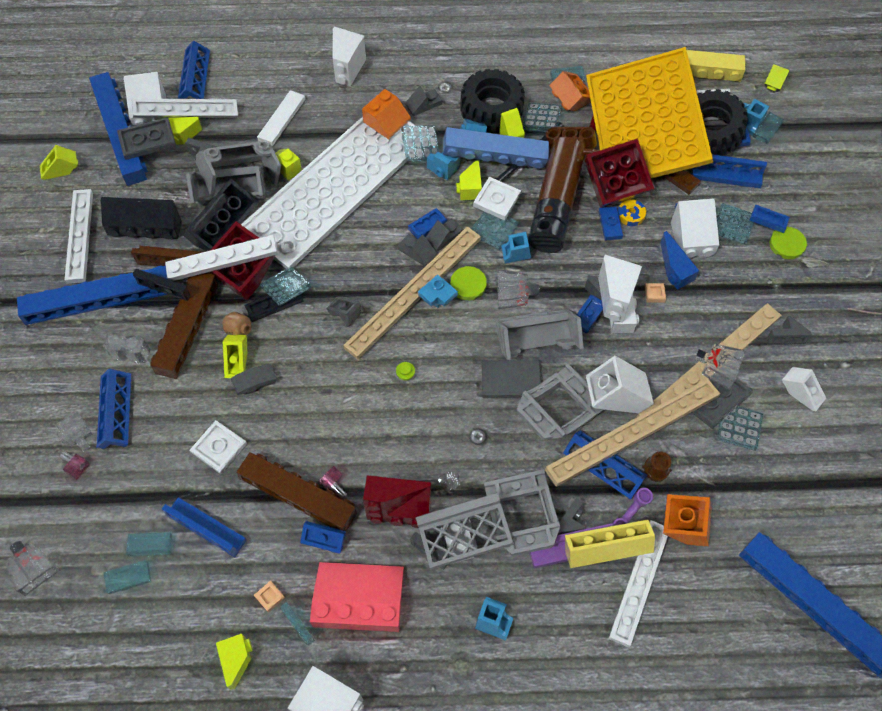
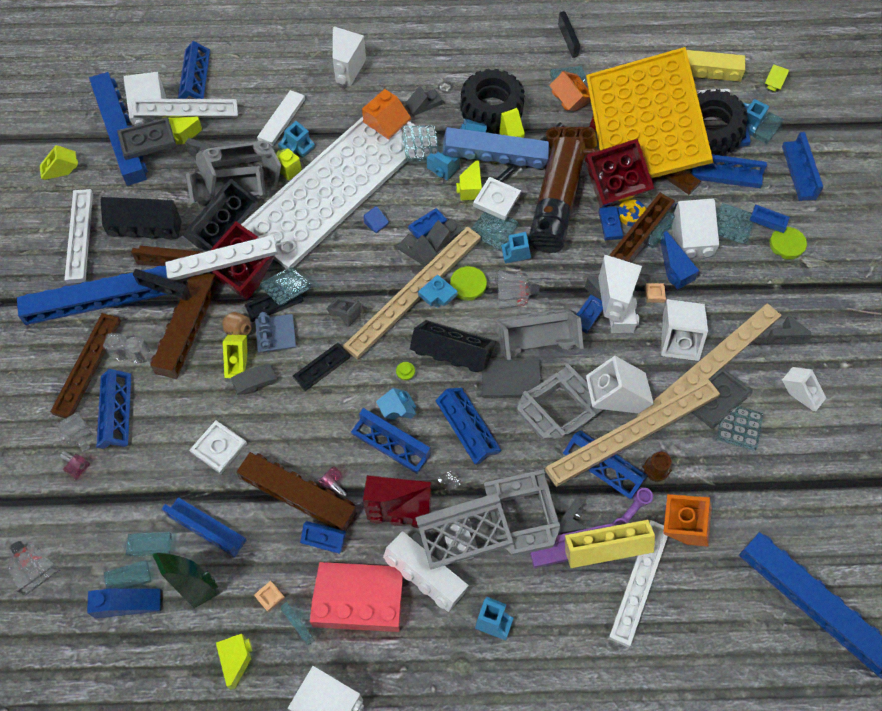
tile [523,103,562,132] -> none
clear torso [694,344,746,390] -> none
none -> reddish brown plate [50,313,121,420]
none -> blue slope [87,588,161,619]
none -> dark green wedge [153,552,218,608]
none -> sand blue hinge [255,312,296,353]
none -> dark azure brick [278,121,315,158]
none -> black tile [293,343,350,391]
none -> blue fence [351,408,430,474]
none -> blue slope [364,206,389,233]
none -> dark azure brick [376,388,417,420]
none -> white brick [383,531,469,612]
none -> black slope [409,320,496,372]
none -> blue fence [436,387,502,464]
none -> black tile [558,11,580,58]
none -> reddish brown brick [599,192,675,274]
none -> clear light blue tile [647,212,675,248]
none -> white slope [661,299,708,361]
none -> blue fence [782,132,823,201]

